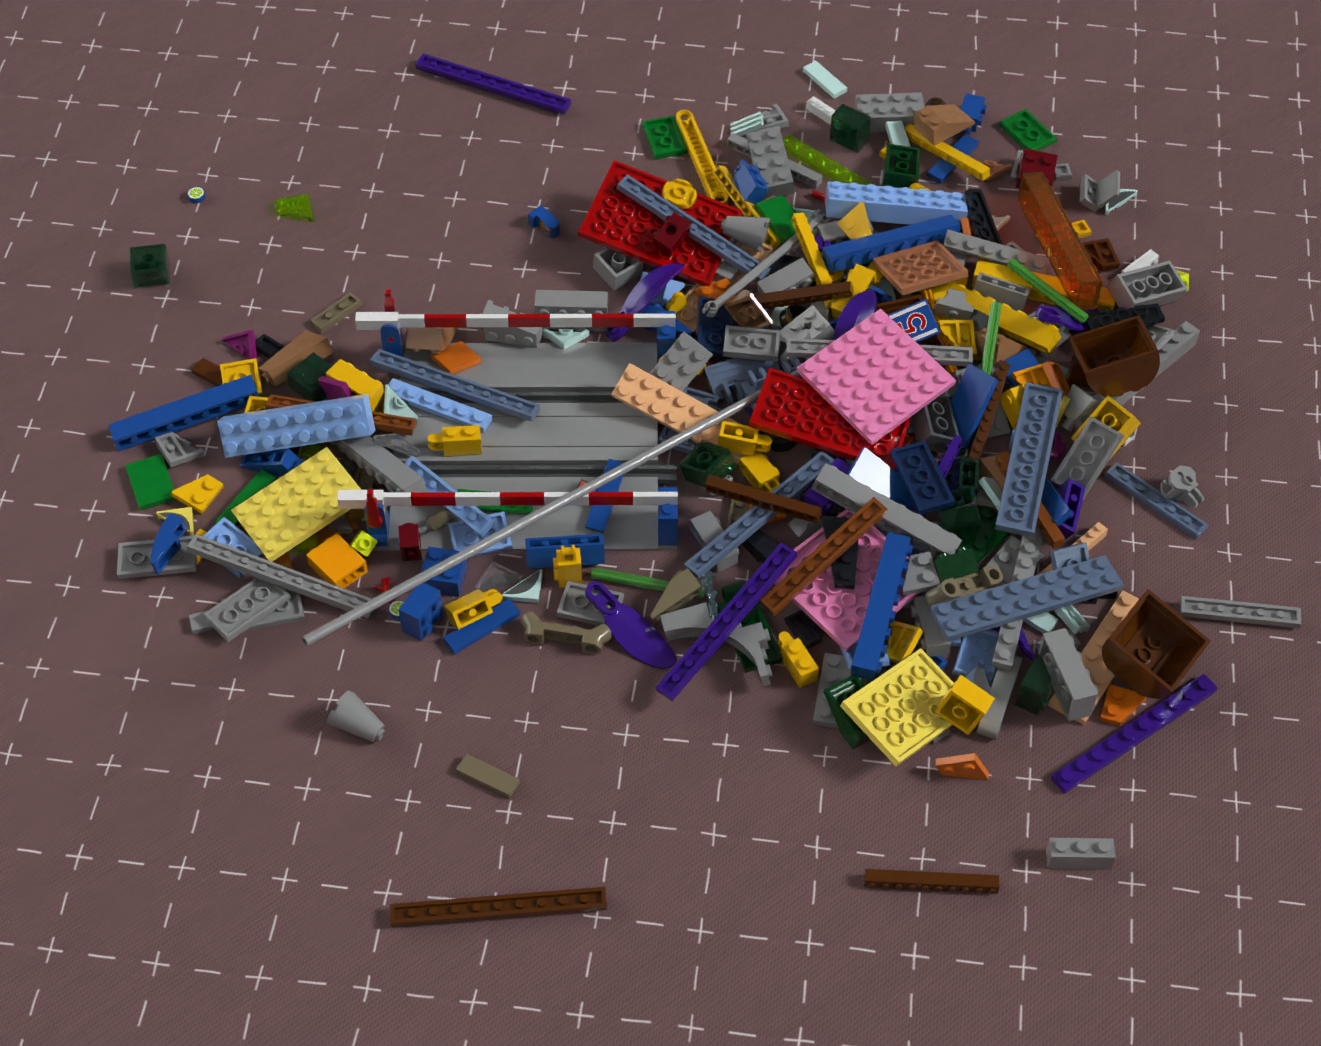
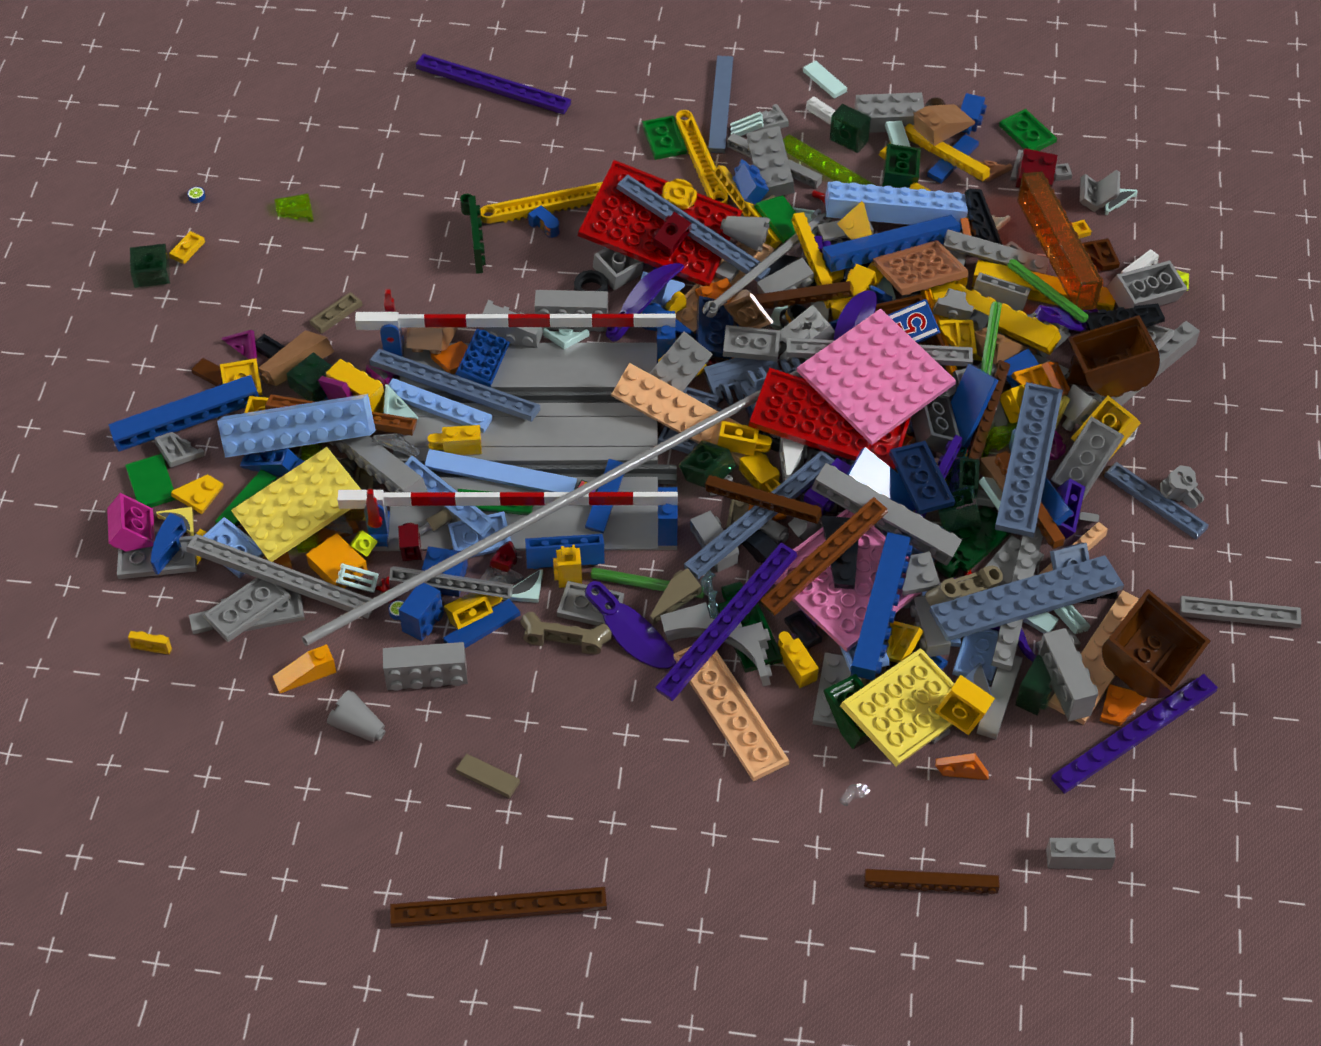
dark green brick [933,546,979,584] -> none
none -> dark pink slope [107,493,155,552]
none -> yellow plate [128,631,172,655]
none -> yellow plate [169,231,205,264]
none -> light orange slope [273,644,336,694]
none -> light aqua tile [336,564,379,593]
none -> magenta tile [365,365,398,387]
none -> light grey brick [383,642,468,691]
none -> light grey piece [389,566,513,598]
none -> light blue tile [425,449,577,492]
none -> blue tile [456,328,510,387]
none -> dark green hinge [460,193,486,274]
none -> yellow gear [480,182,603,224]
none -> dark red tile [490,541,517,573]
none -> black tyre [574,270,608,292]
none -> light nougat plate [674,646,789,781]
none -> sand blue tile [708,56,733,153]
none -> light grey brick [759,519,789,545]
none -> white slope [779,437,808,482]
none -> clear arm [839,784,870,806]
none -> clear neon green wing [982,422,1017,458]
none -> light grey tile [1078,512,1099,522]

